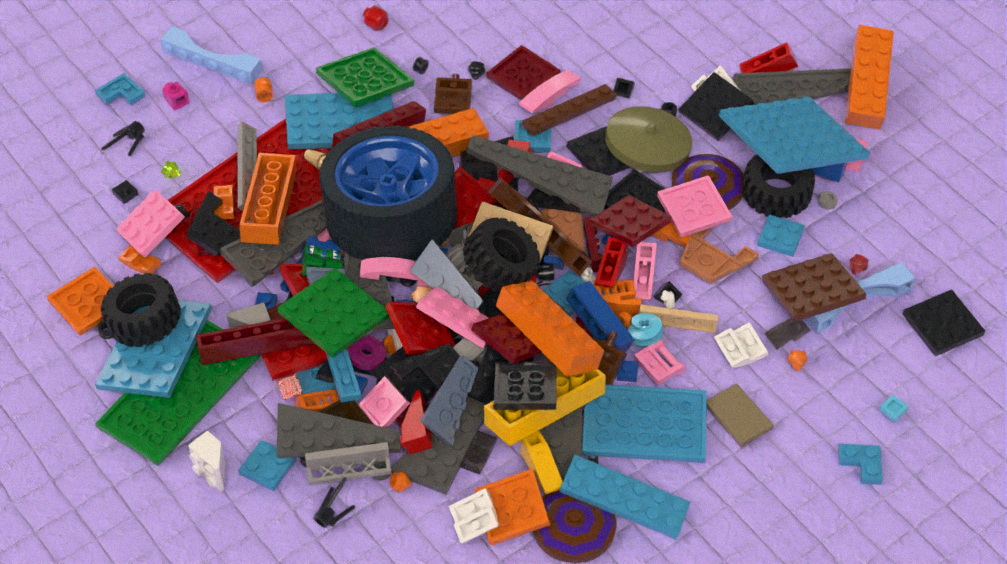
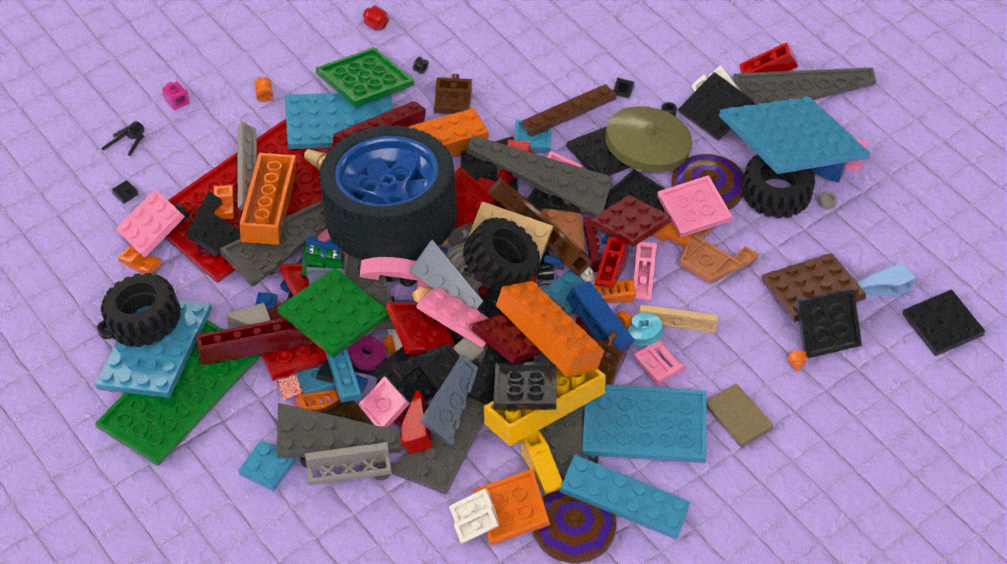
orange plate [46,267,114,336] -> none
dark azure plate [95,73,146,105] -> none
light blue arch [160,26,263,84] -> none
clear neon green plate [161,160,181,178] -> none
white slope [188,431,226,492] -> none
black plant [313,477,355,528] -> none
orange plate [390,471,412,492] -> none
clear smoke slope [461,431,497,475] -> none
black plate [468,61,486,80] -> none
dark red plate [486,45,561,100] -> none
bright pink slope [519,70,581,113] -> none
orange slope [602,294,642,316] -> none
blue plate [617,361,638,382] -> none
black slope [653,281,683,304] -> none
white arm [661,290,675,308] -> none
white slope [714,322,769,368] -> none
dark azure plate [757,215,805,257] -> none
clear smoke slope [765,318,810,350] -> none
dark azure plate [838,444,883,485] -> none
orange brick [845,24,894,130] -> none
clear red plate [850,254,869,274] -> none
medium azure plate [879,395,909,423] -> none
none -> black plate [796,288,862,358]

